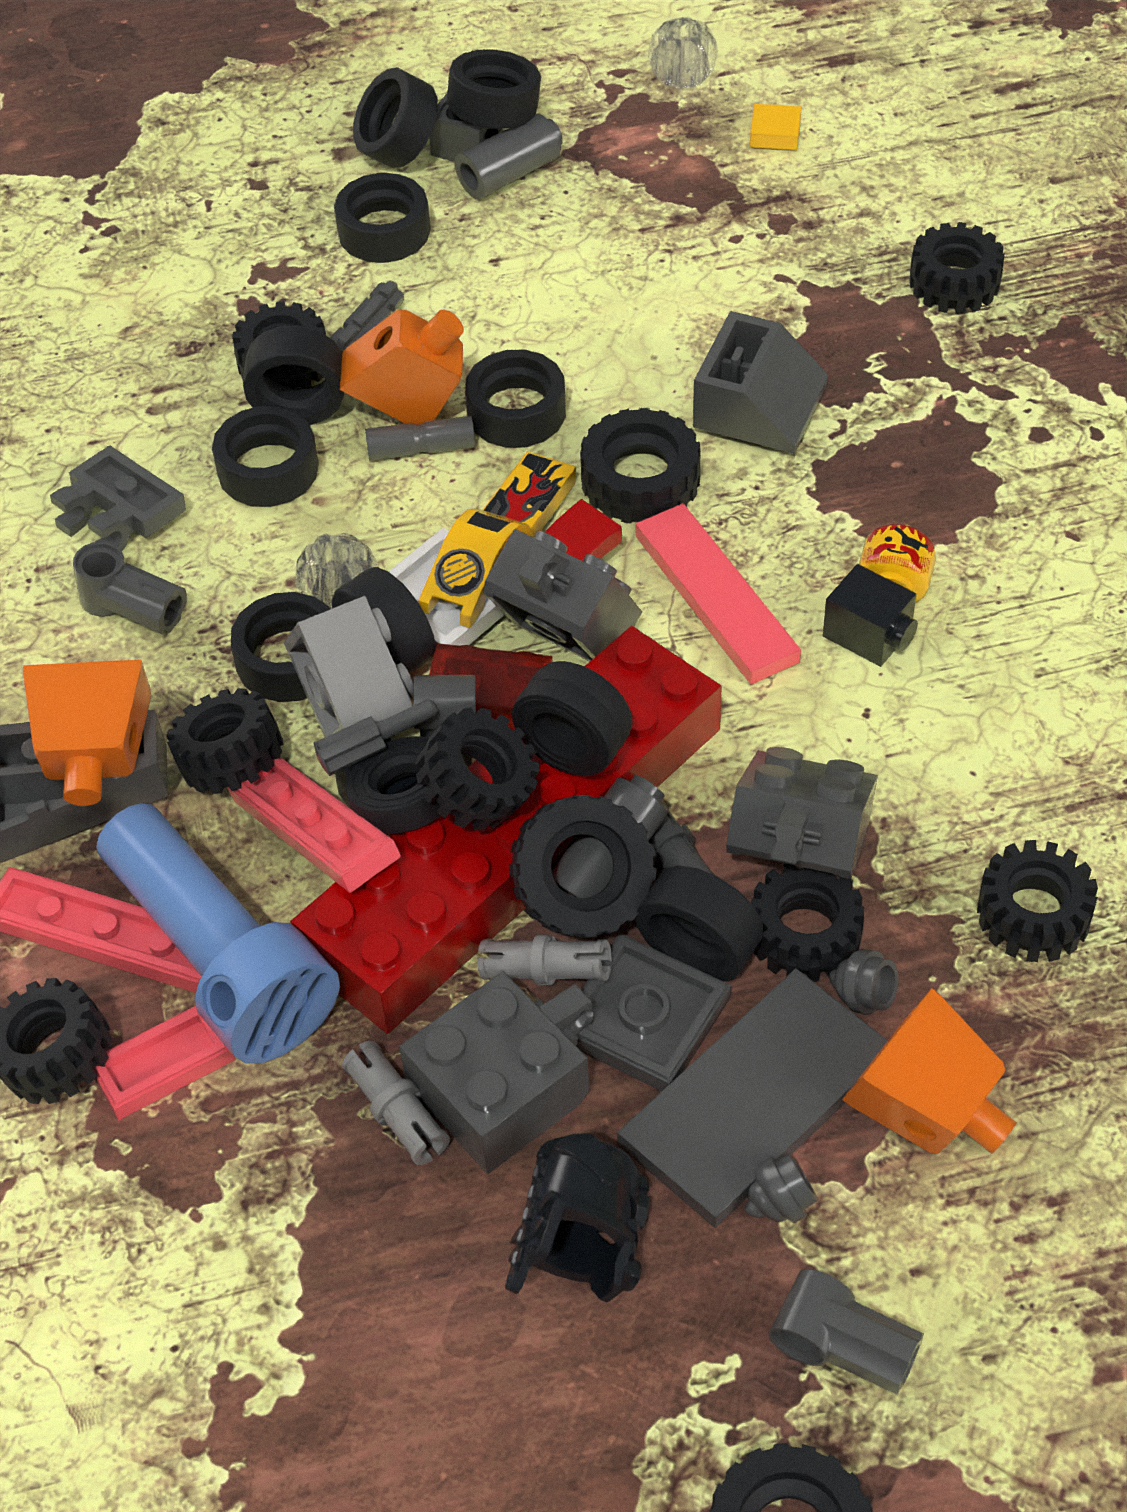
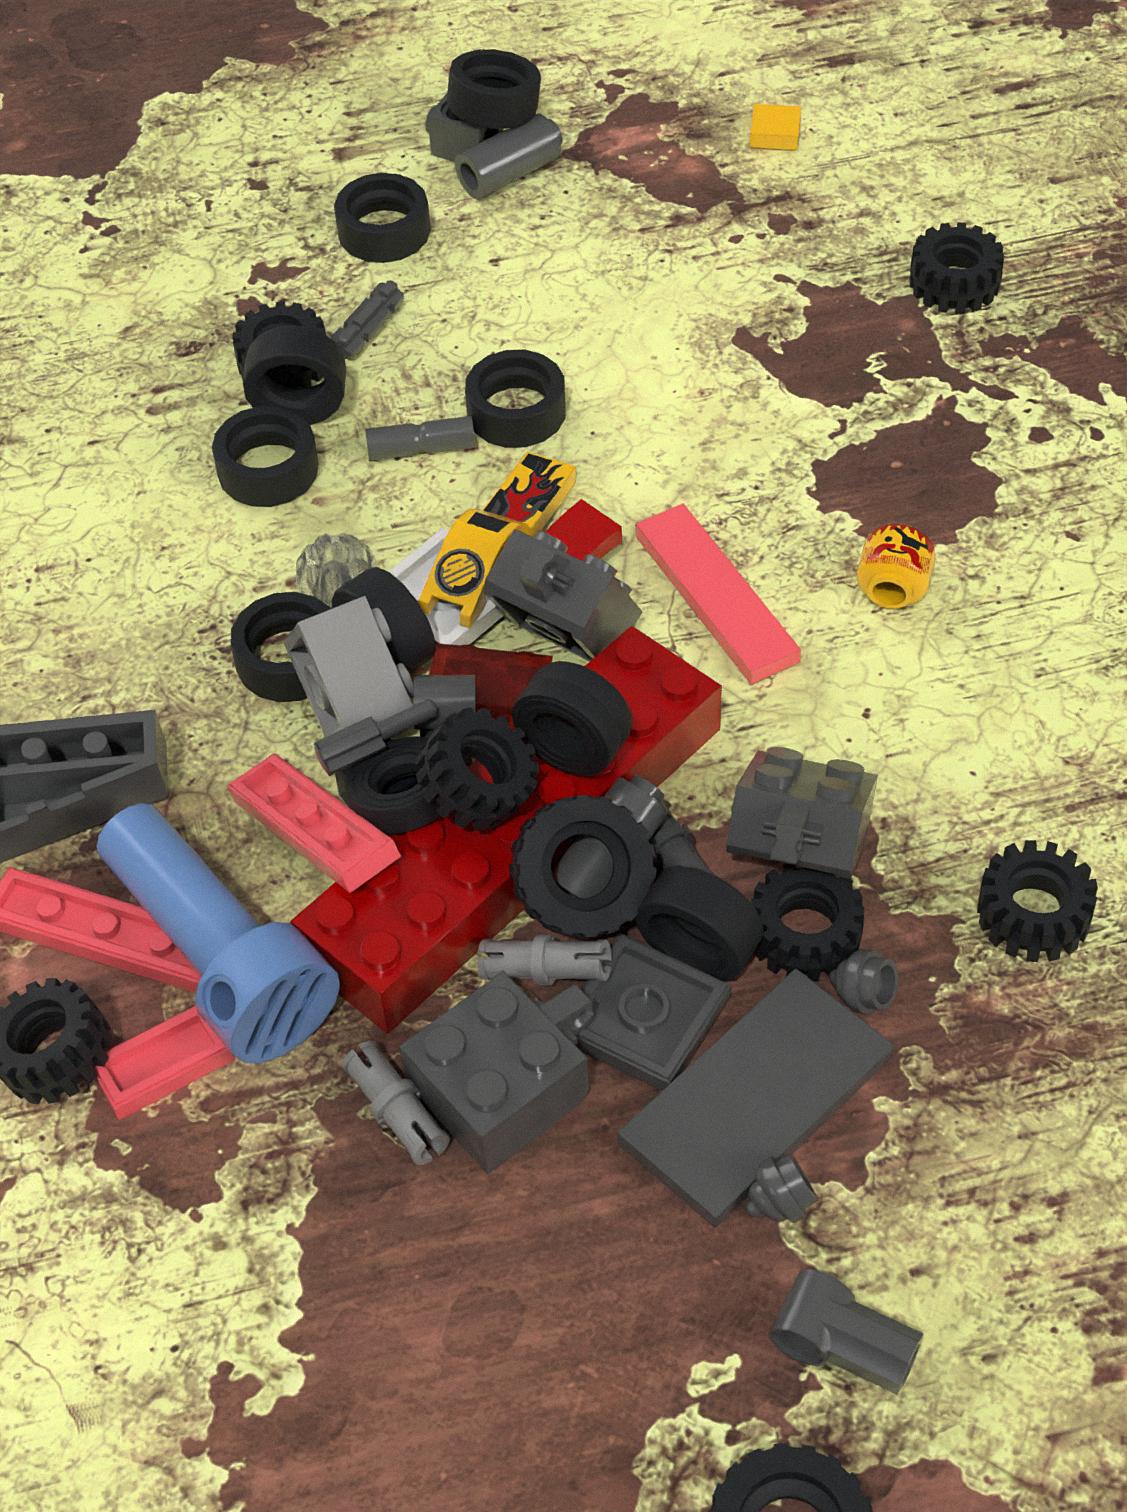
orange torso [23,659,151,806] -> none
dark grey plate [50,445,186,551] -> none
dark grey piece [73,542,187,633] -> none
black tyre [166,688,284,794] -> none
orange torso [340,309,464,425] -> none
black tyre [353,67,438,168] -> none
black helmet [505,1133,650,1303] -> none
black tyre [580,408,701,524] -> none
clear piece [648,17,718,89] -> none
dark grey slope [693,311,829,454] -> none
black brick [823,564,918,667] -> none
orange torso [842,988,1017,1154] -> none

